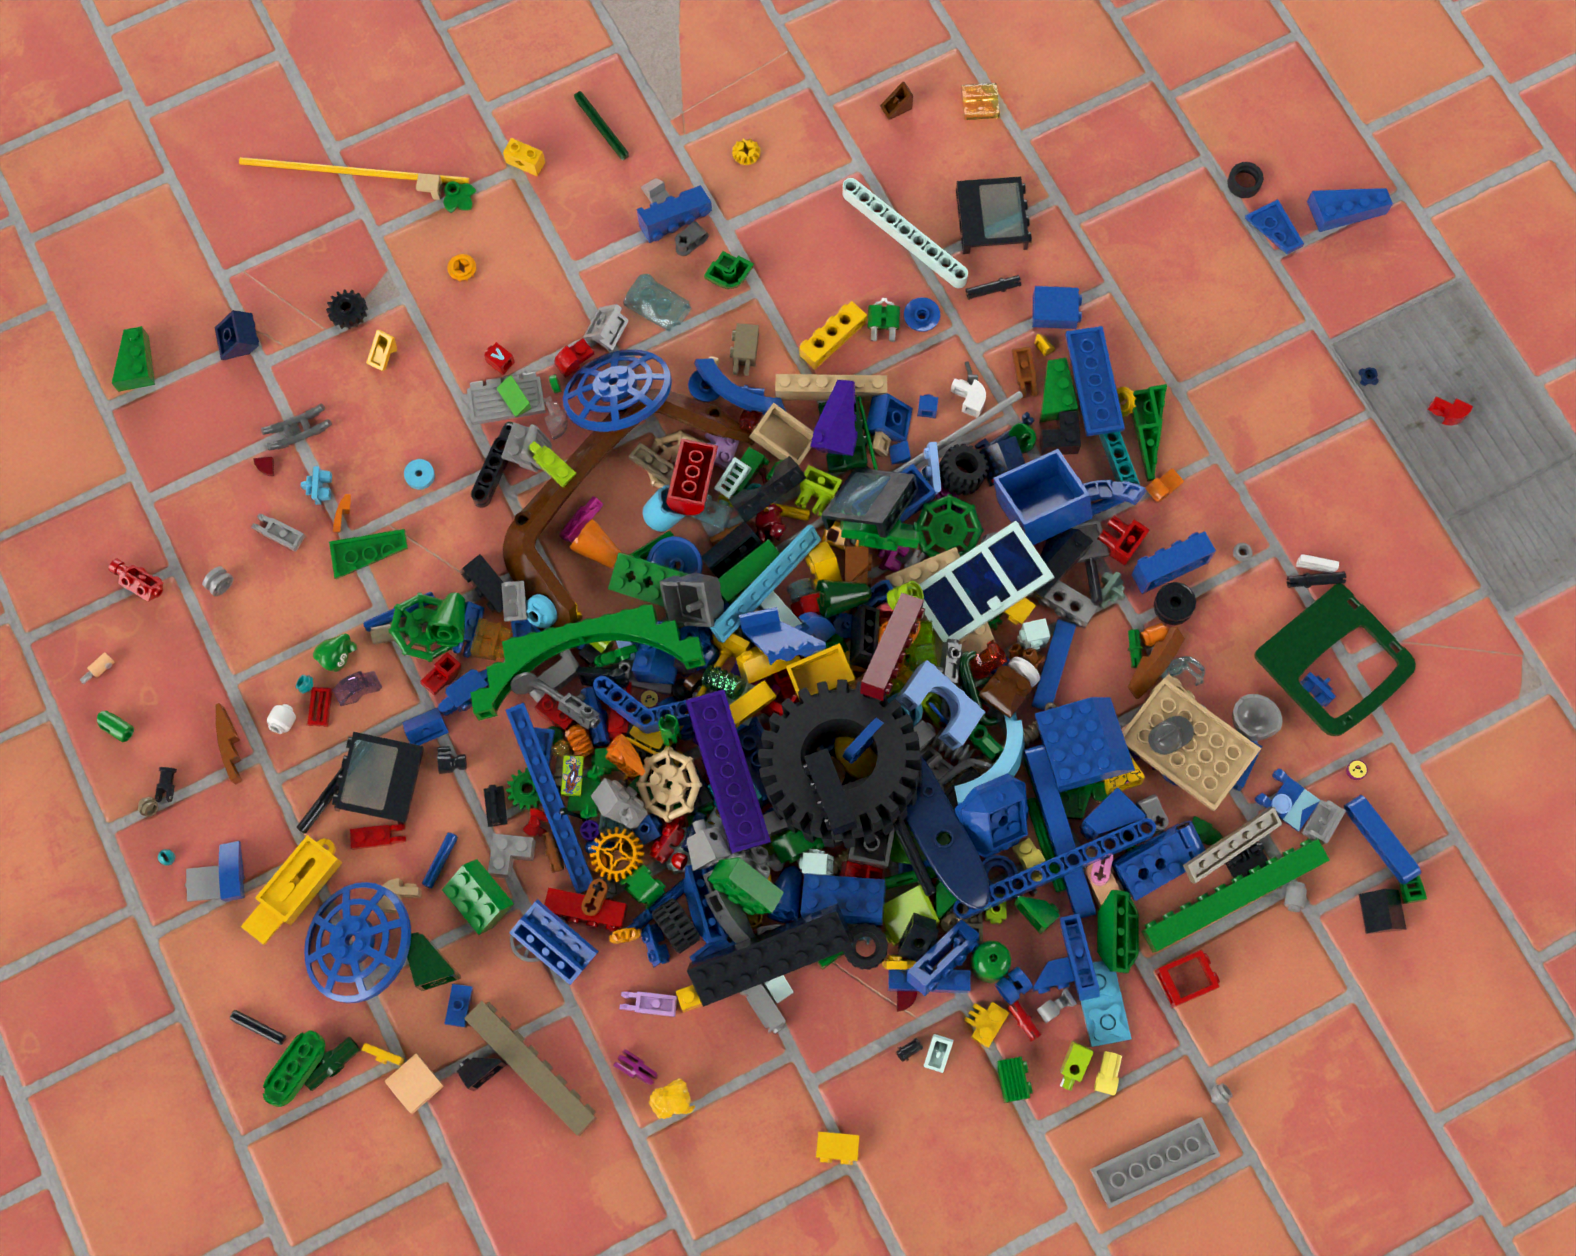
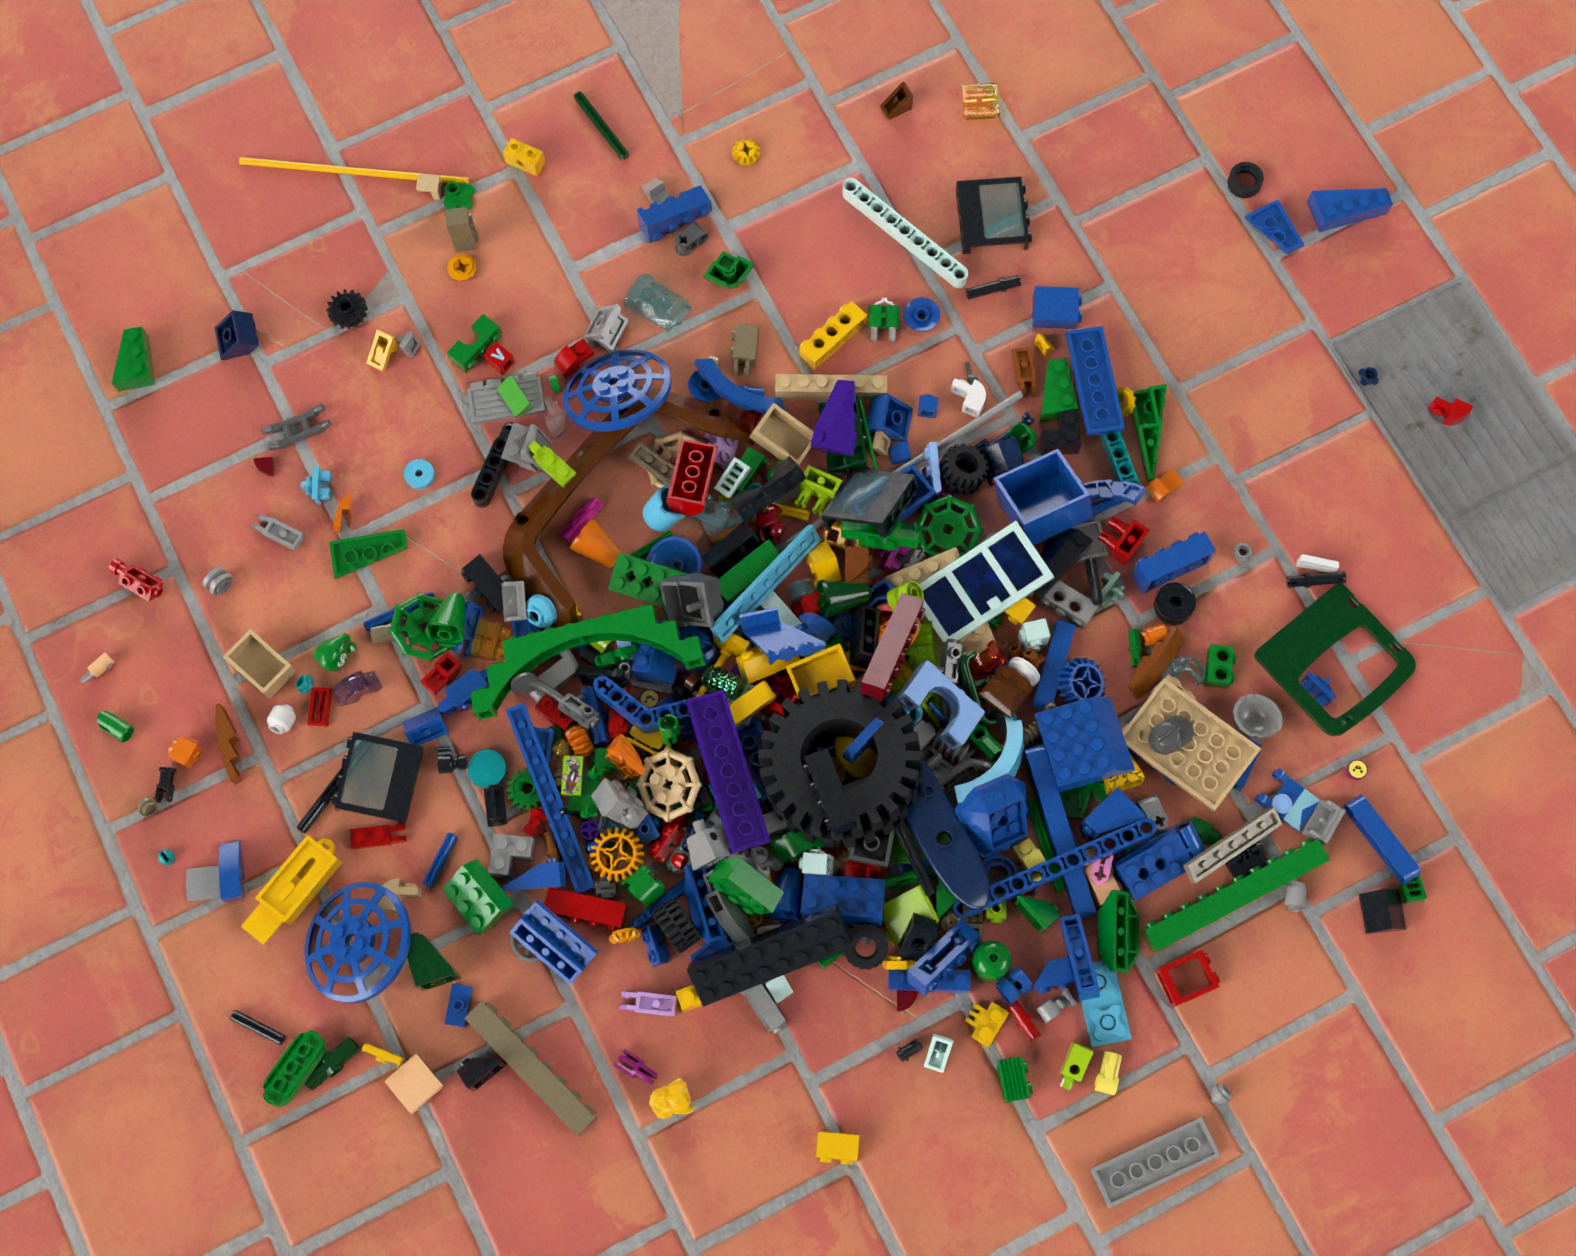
dark orange beam [581,879,609,916] -> none
none -> orange brick [168,736,203,769]
none -> tan piece [223,629,297,700]
none -> light grey tile [396,331,421,358]
none -> dark tan brick [444,207,479,252]
none -> green arch [447,314,502,373]
none -> teal tile [467,749,507,788]
none -> blue slope [503,858,566,891]
none -> blue gear [1057,657,1107,703]
none -> green brick [1204,644,1236,689]

